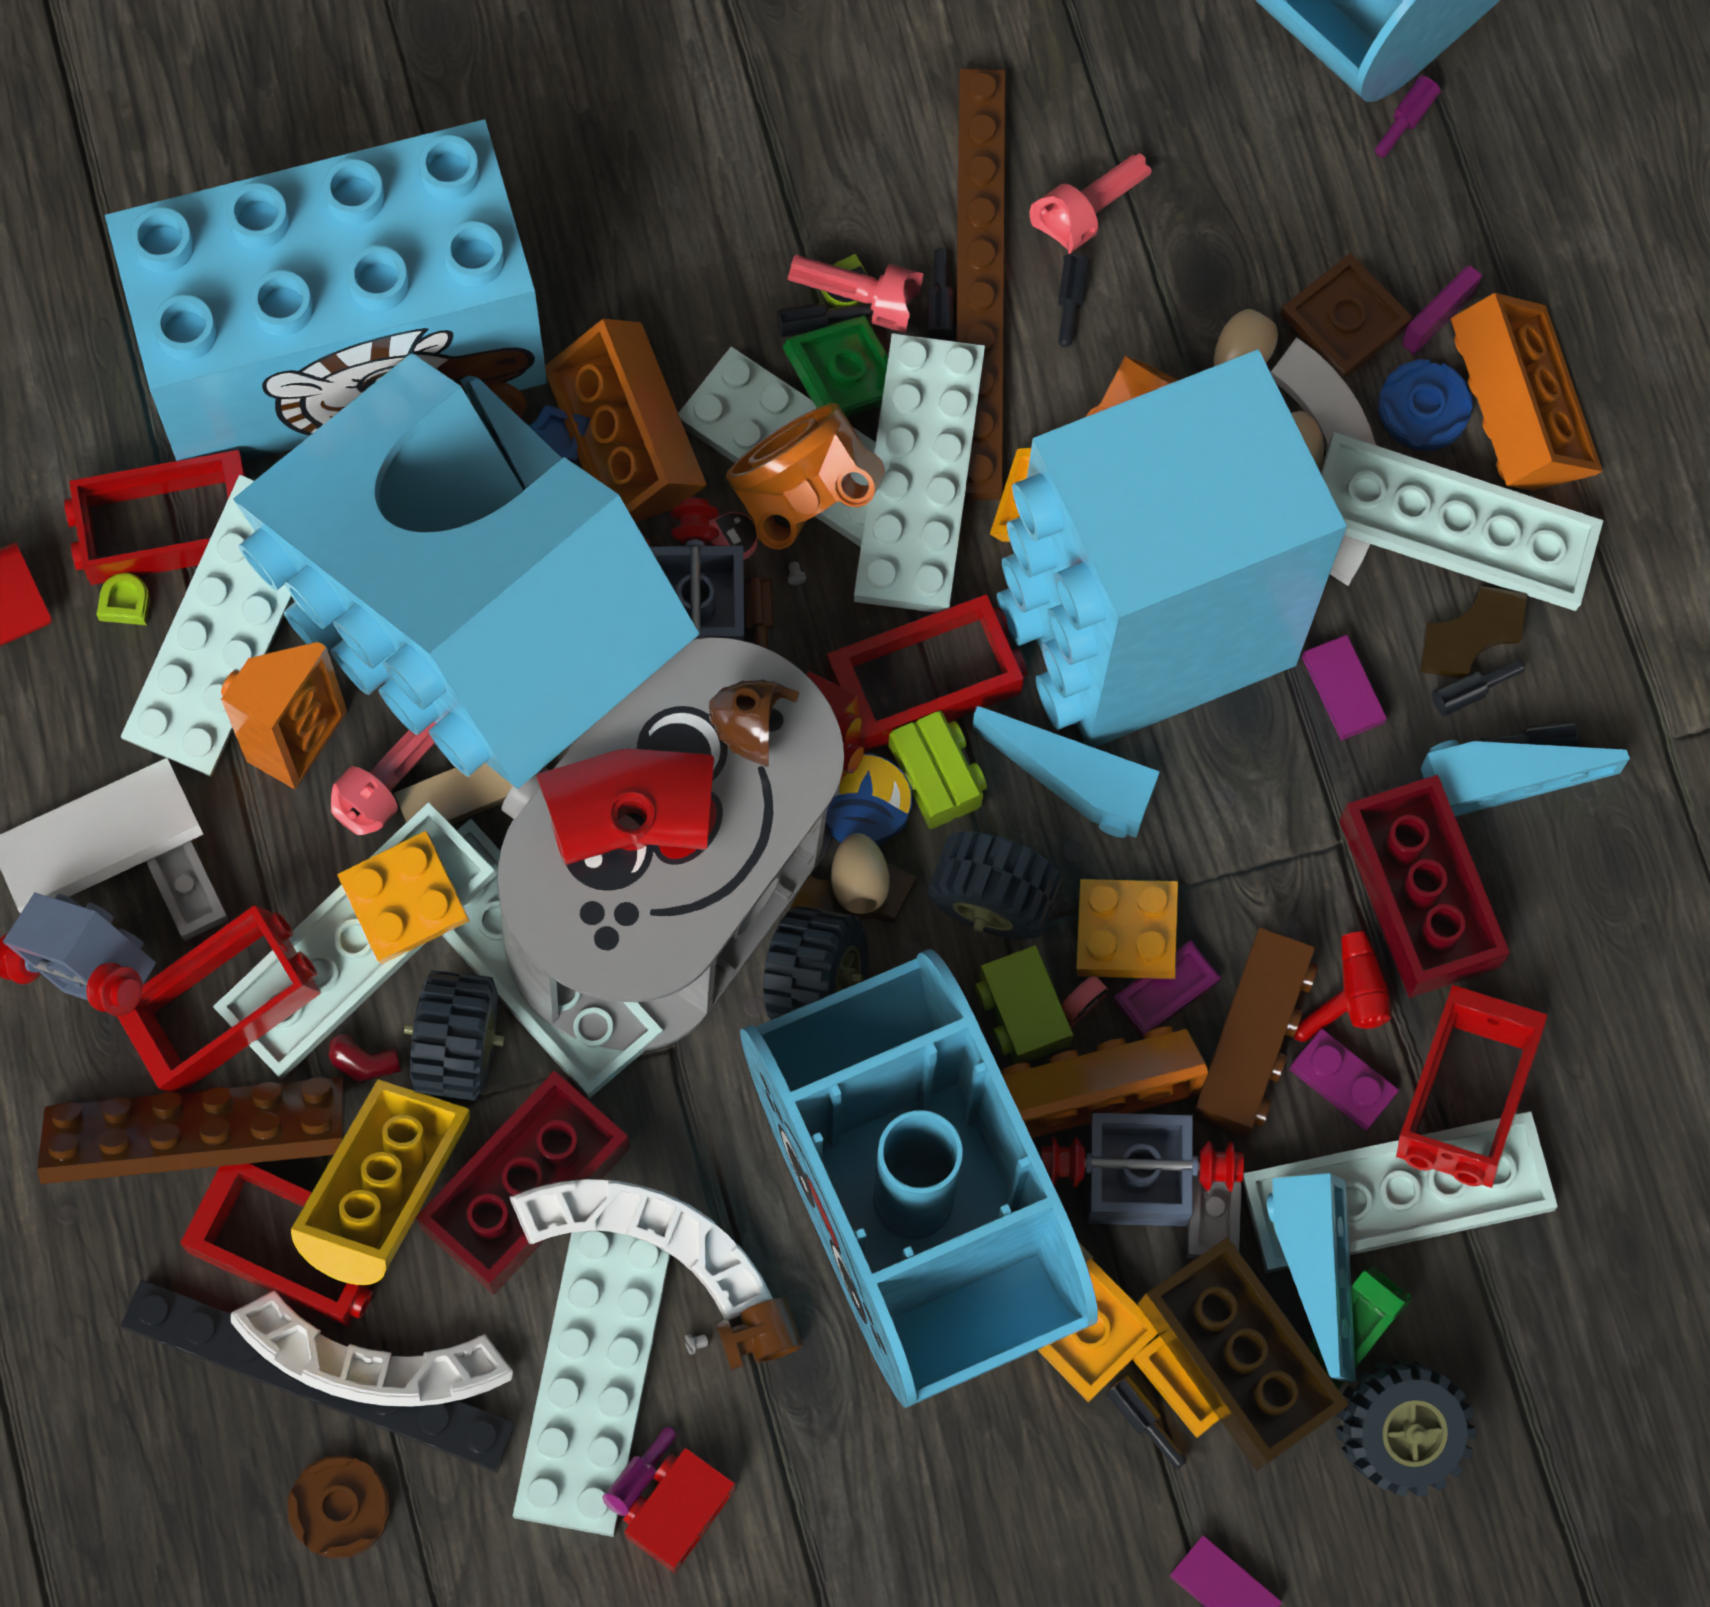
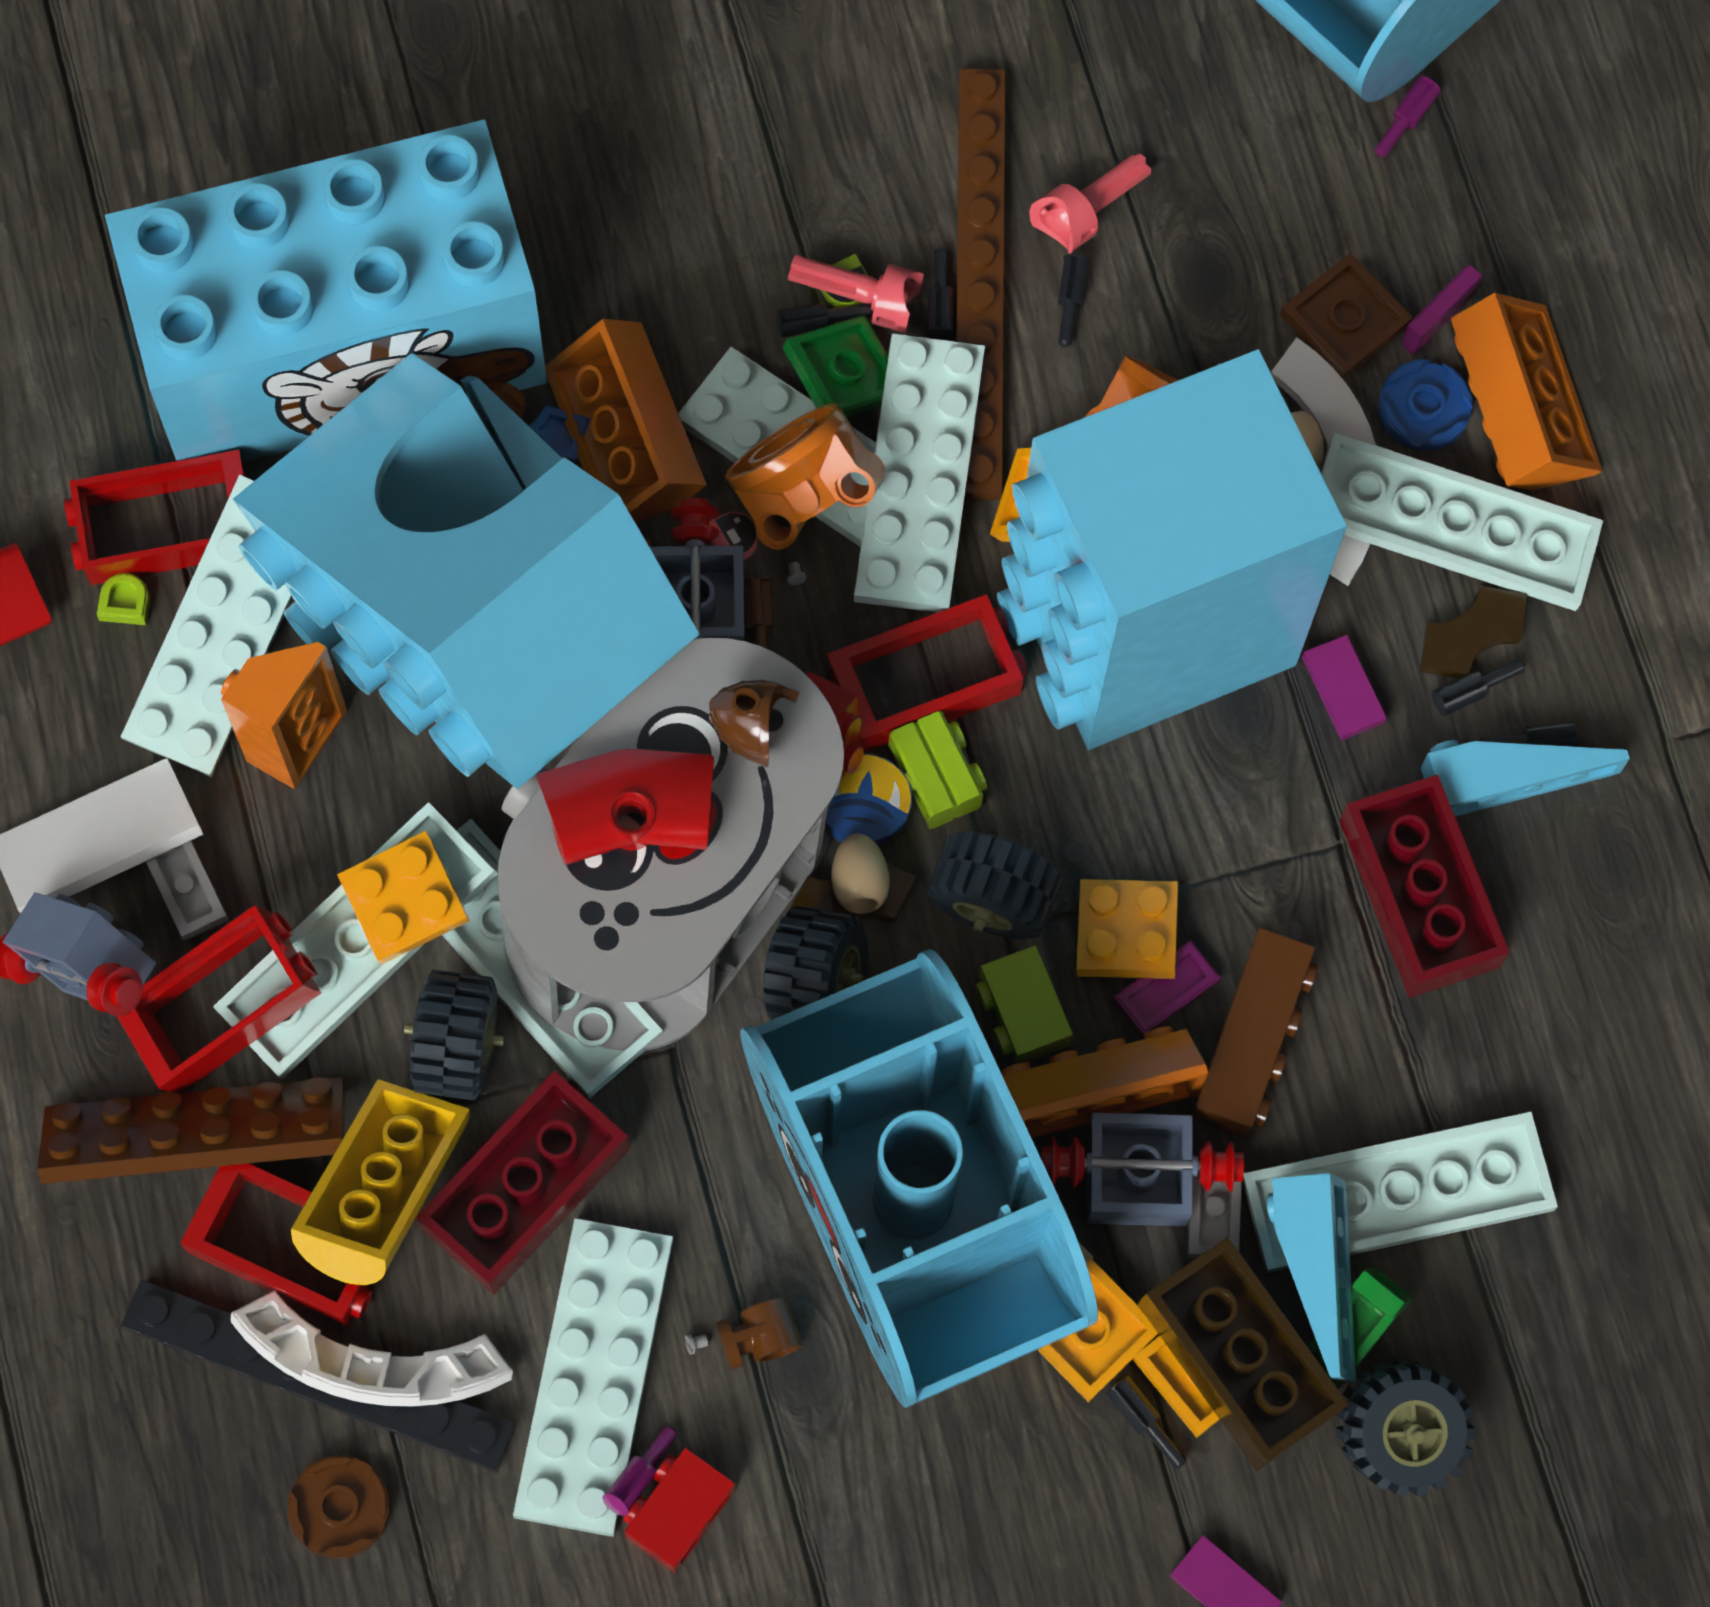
dark red arm [328,1034,401,1082] -> none
coral piece [331,722,436,835] -> none
tan tile [394,763,513,825] -> none
white tile [509,1179,773,1320] -> none
medium azure slope [972,706,1160,838] -> none
coral tile [1061,976,1108,1028] -> none
tan animal [1214,309,1278,366] -> none
magenta plate [1289,1028,1399,1131] -> none
red piece [1294,931,1391,1042] -> none
red window [1396,985,1548,1188] -> none

